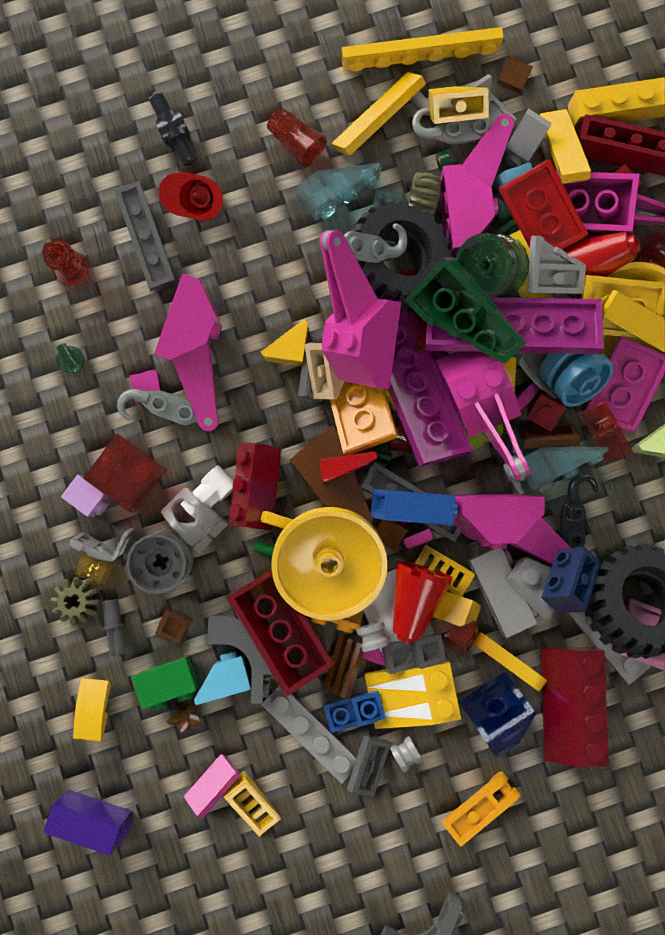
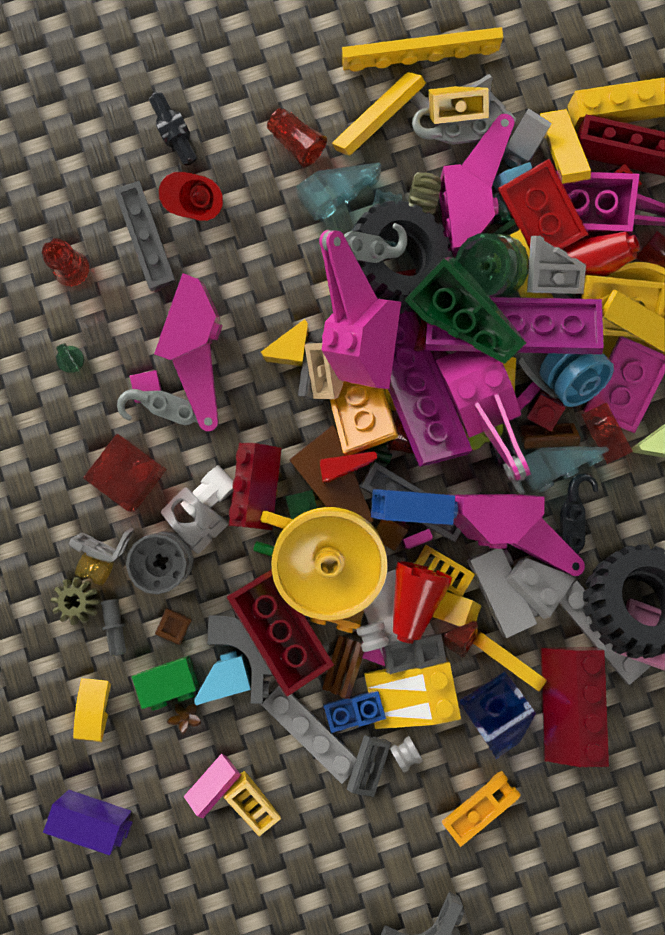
lavender brick [61,475,110,518] -> none
dark green tile [436,149,453,173] -> none
reddish brown tile [497,56,533,94] -> none
dark blue brick [541,547,601,613] -> none
none -> dark green plate [286,490,317,519]

